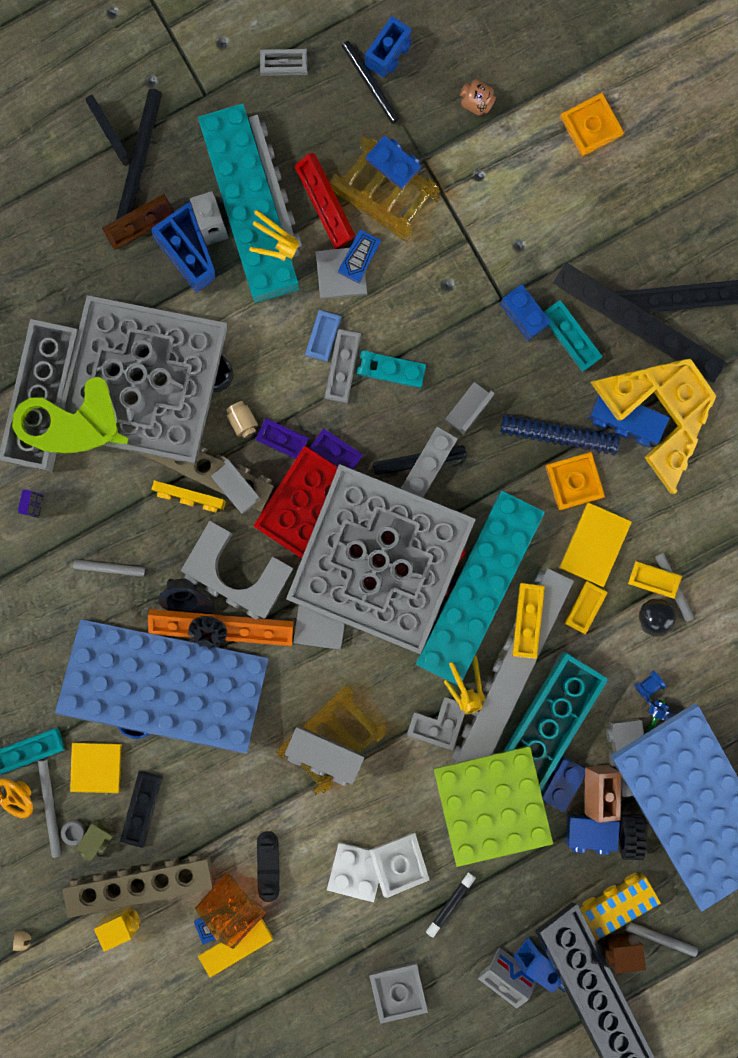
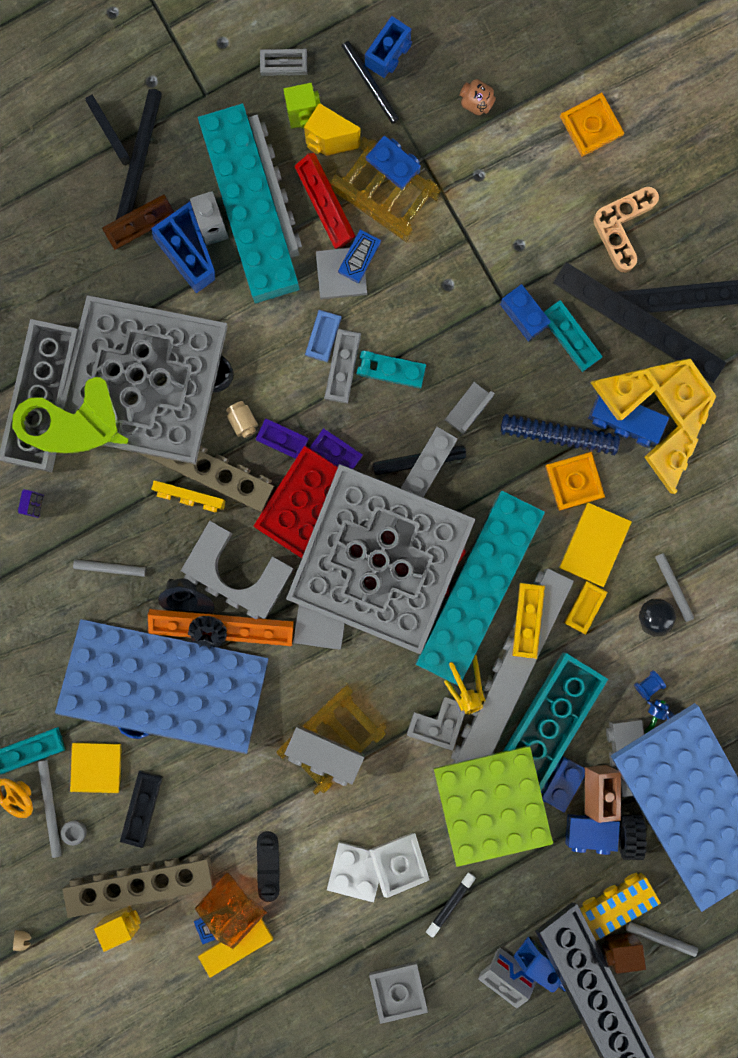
olive brick [76,820,116,861] -> none
light grey panel [211,459,261,514] -> none
yellow plant [249,210,300,261] -> none
yellow tile [628,561,682,599] -> none
none -> lime brick [283,83,321,129]
none -> yellow slope [304,103,361,156]
none -> light nougat beam [594,187,659,273]

